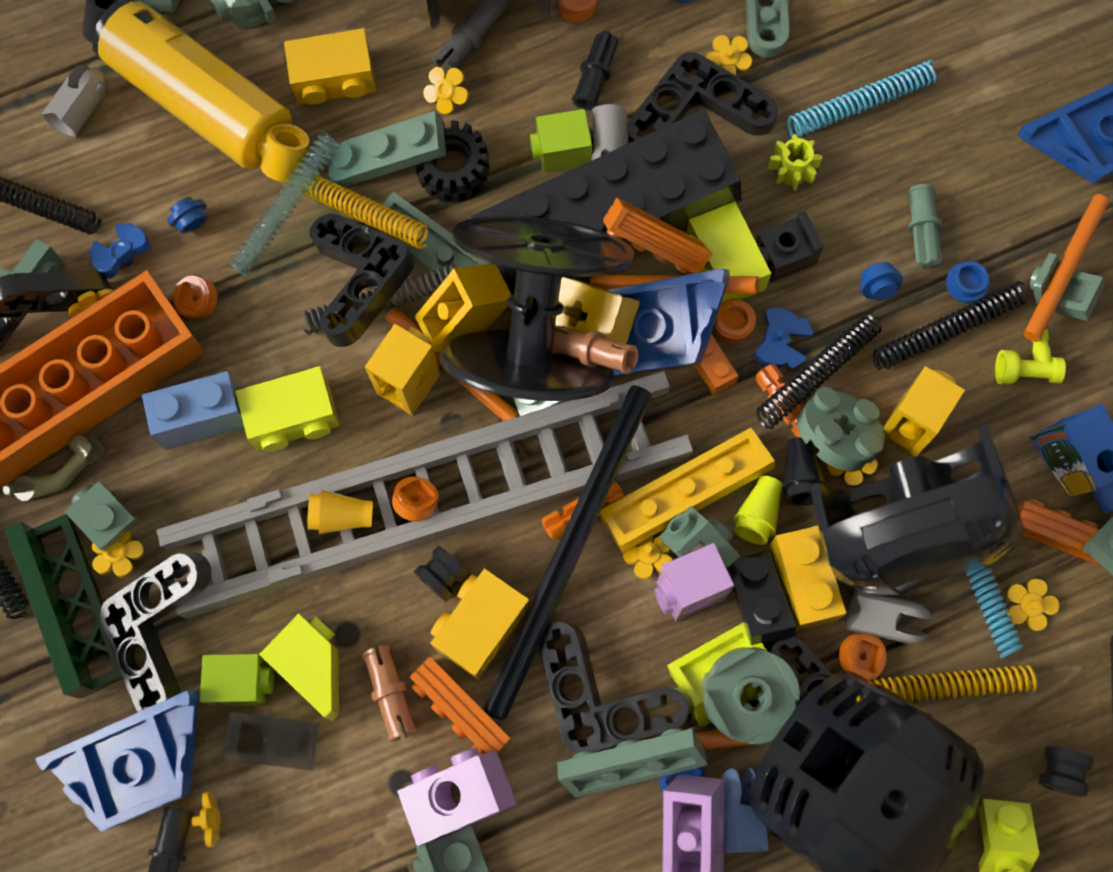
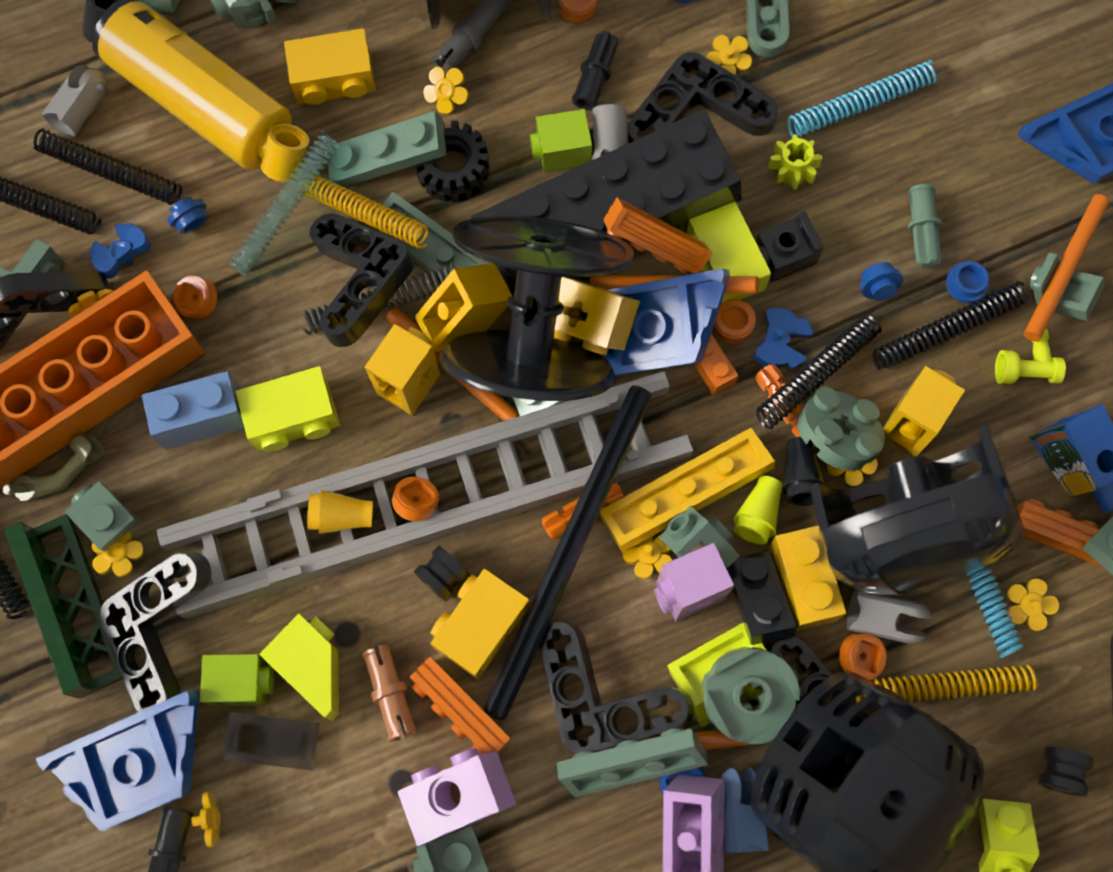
nougat pin [552,325,638,374] -> none
none -> black piece [33,128,183,205]

